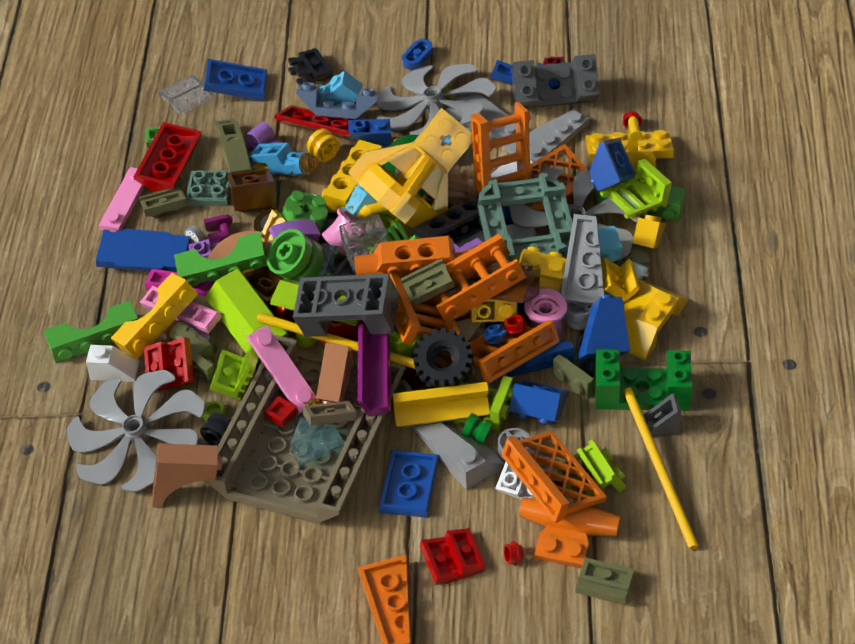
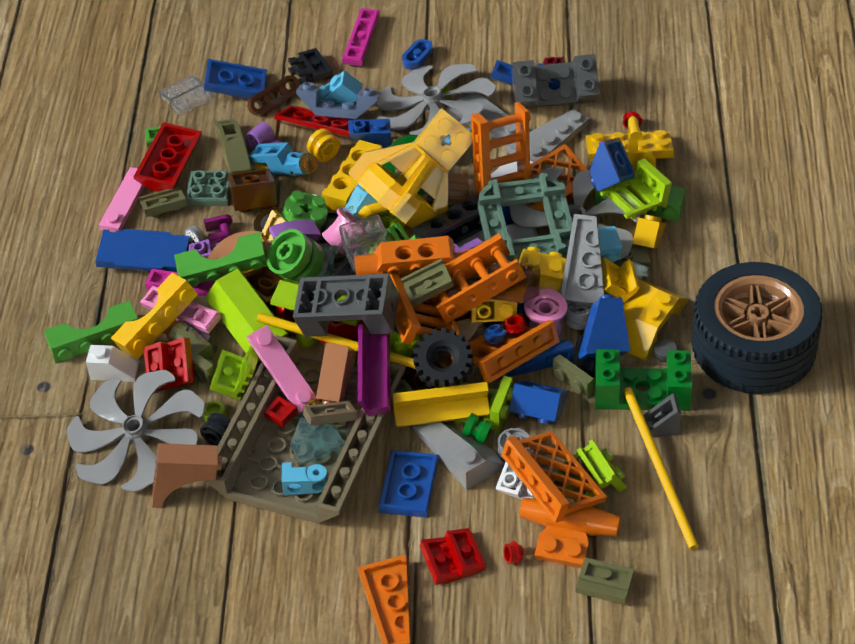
none -> reddish brown plate [247,75,300,116]
none -> medium azure leg [282,462,328,496]
none -> dark pink plate [342,8,380,66]
none -> dark grey tile [653,339,677,362]
none -> black wheel [692,262,823,394]

